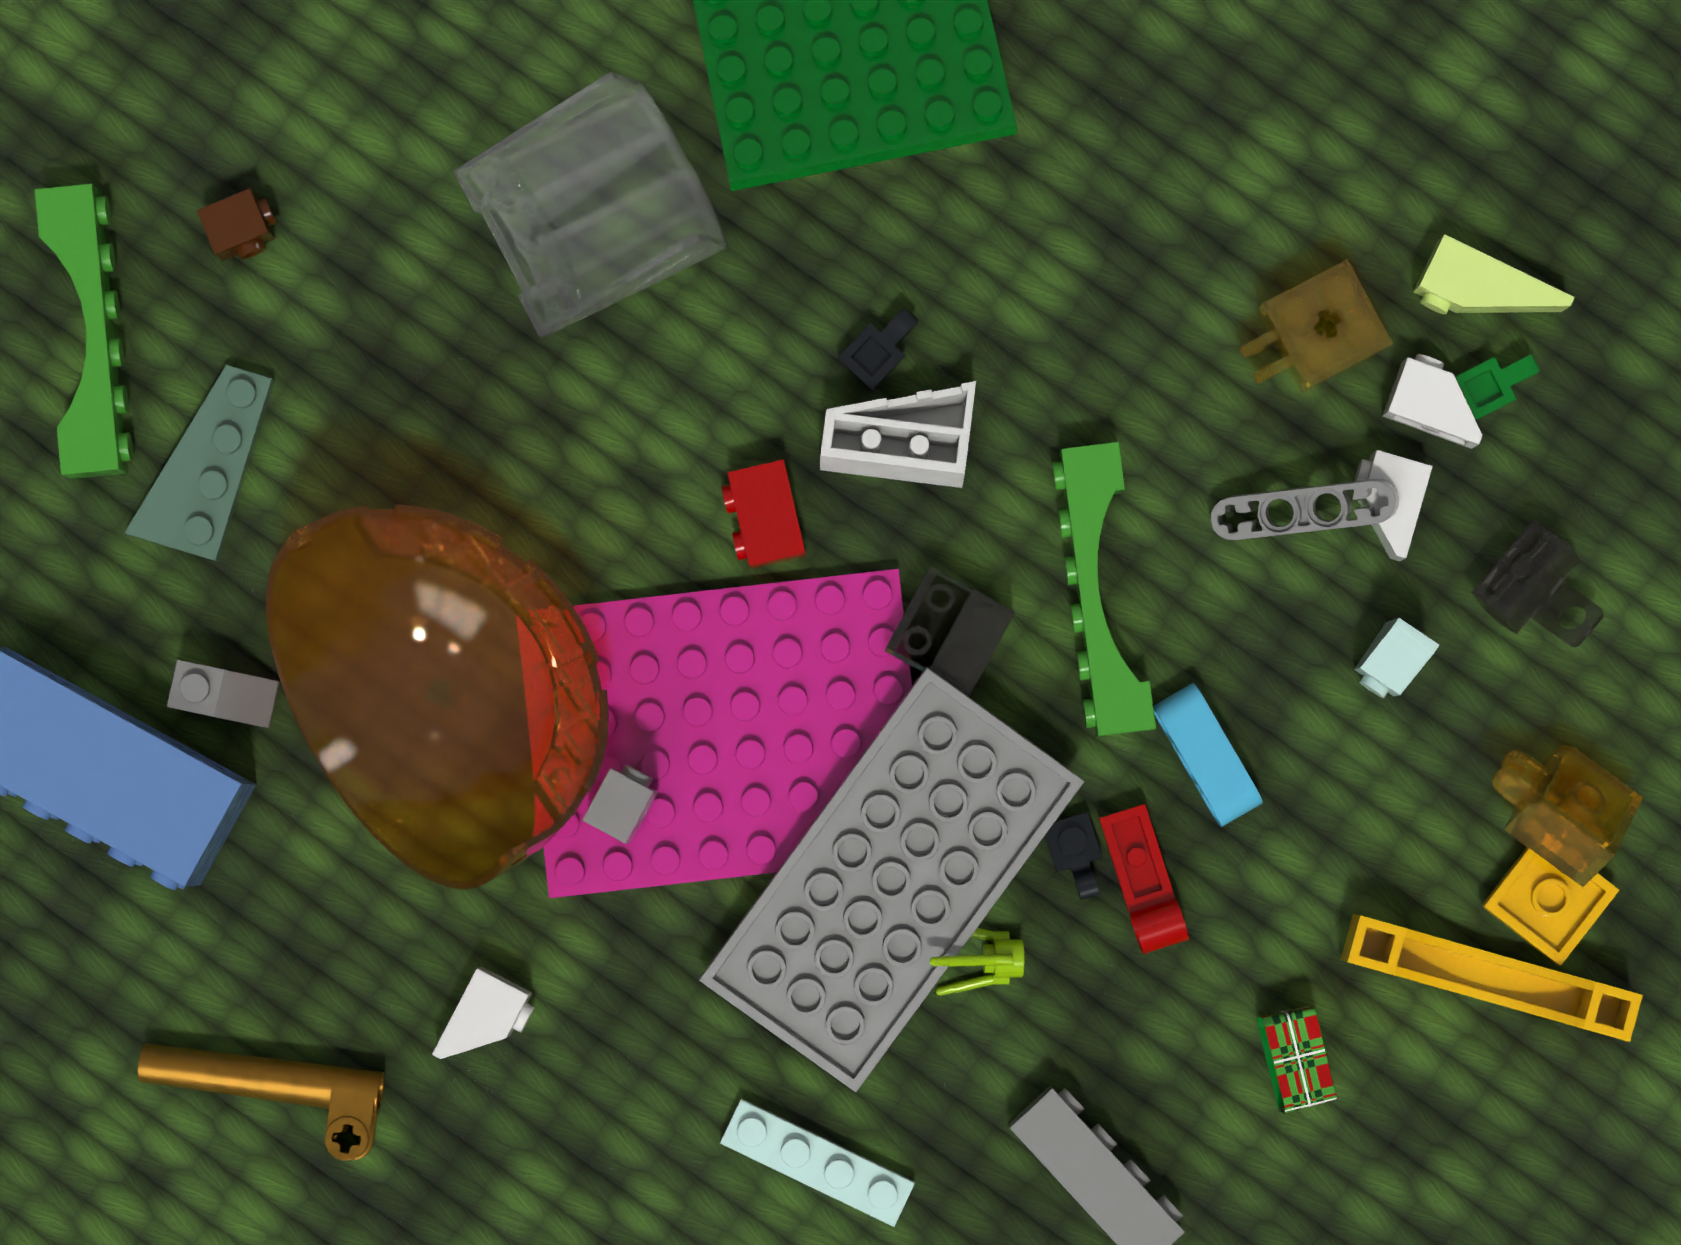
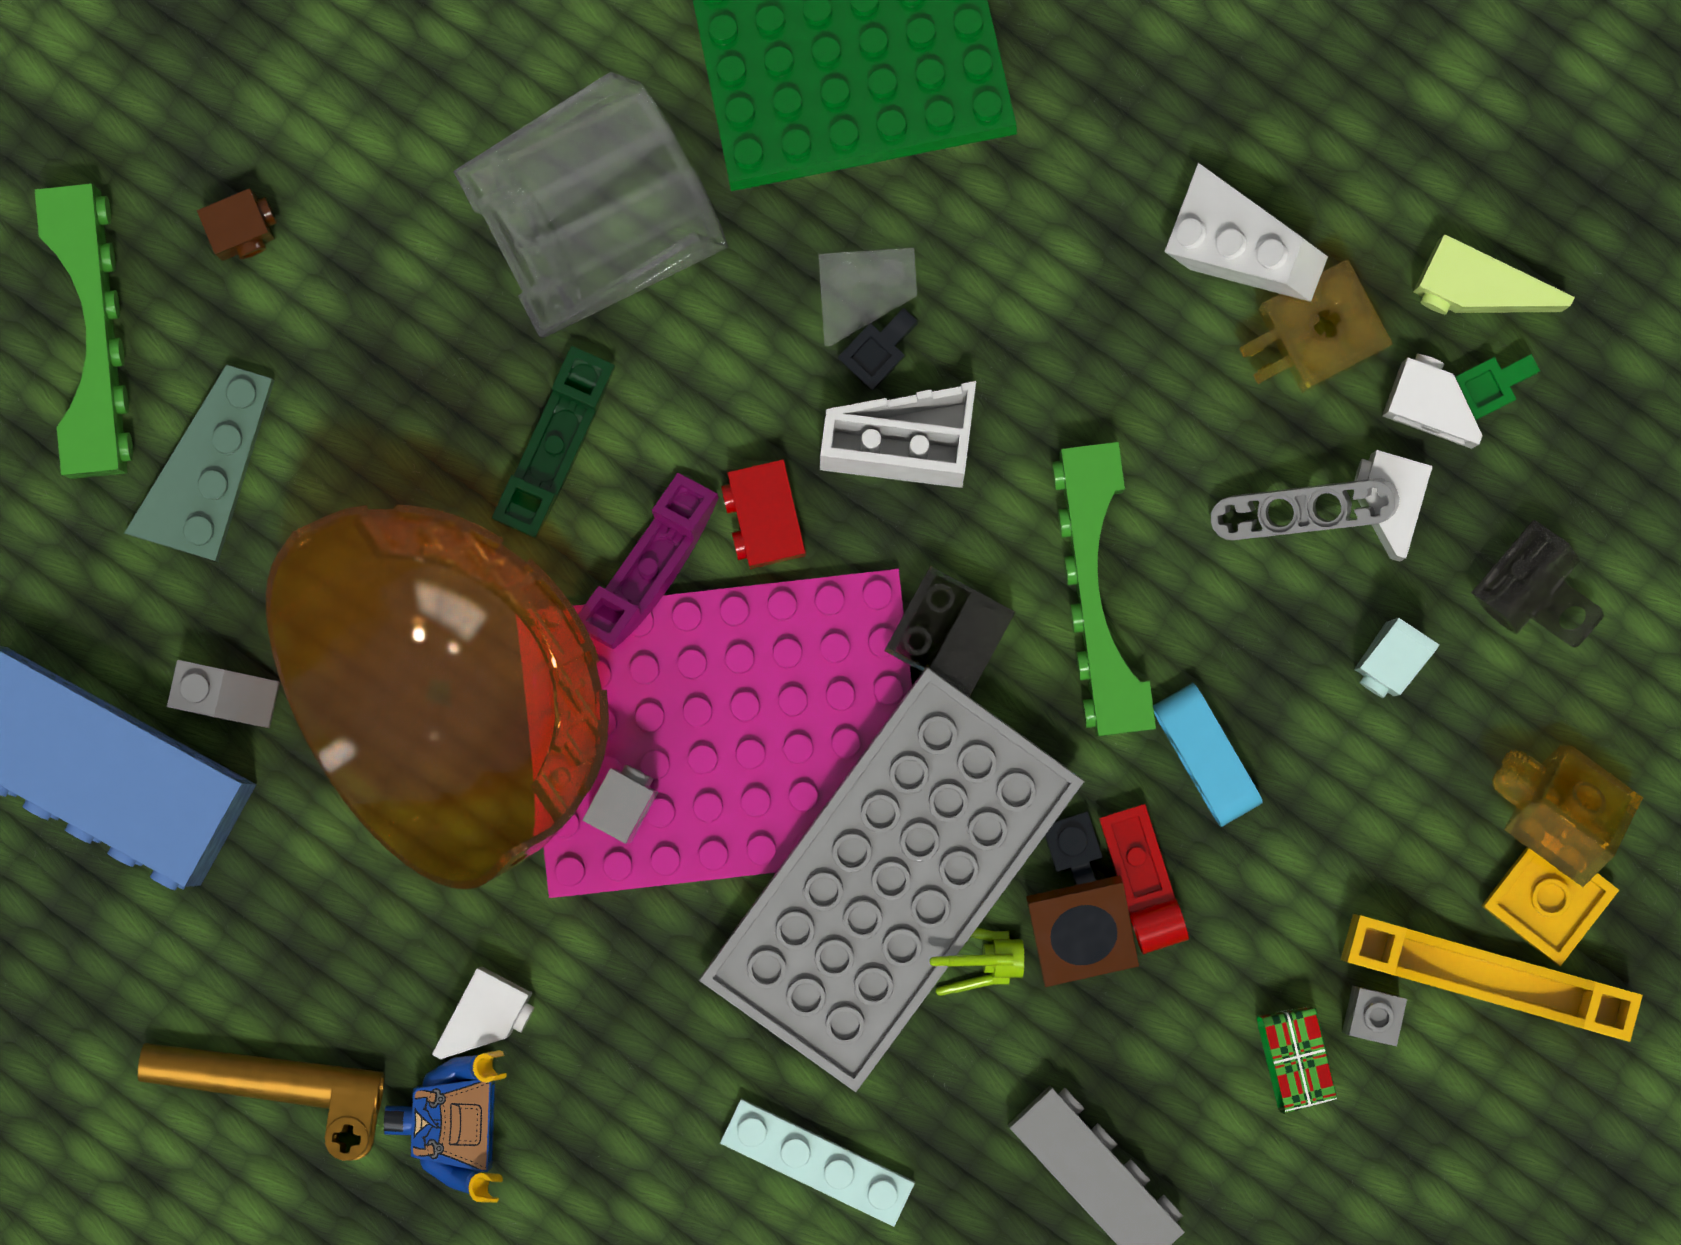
none -> torso [384,1050,507,1203]
none -> dark green slope [491,345,615,539]
none -> magenta slope [572,473,719,649]
none -> clear wing [818,248,917,346]
none -> reddish brown tile [1026,875,1139,987]
none -> white wedge [1165,163,1328,302]
none -> light grey brick [1342,985,1407,1047]

